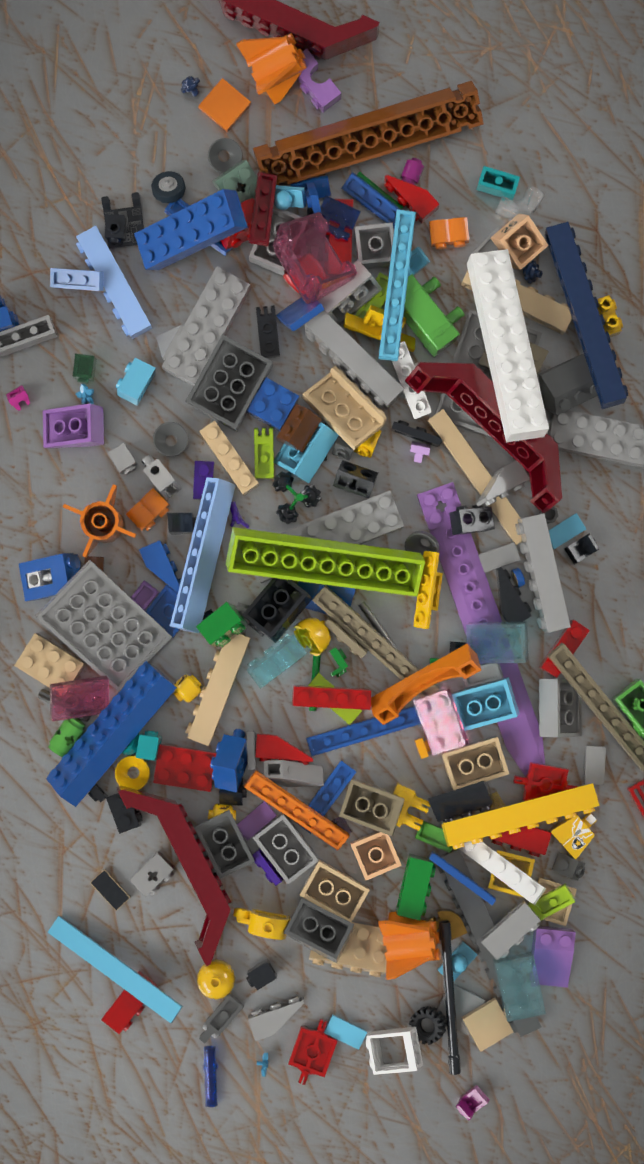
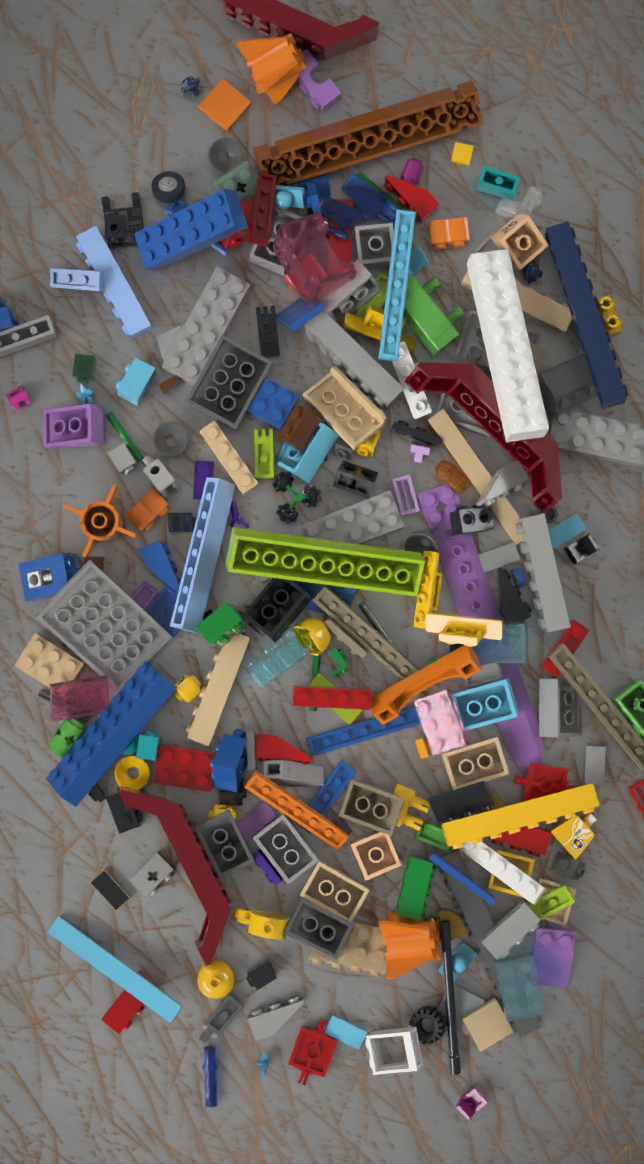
none -> green bar [106,411,144,462]
none -> reddish brown tile [159,376,180,394]
none -> clear blue slope [345,186,388,220]
none -> lavender tile [391,474,420,516]
none -> yellow bracket [426,613,503,647]
none -> clear orange plate [435,460,470,493]
none -> yellow tile [451,142,474,166]

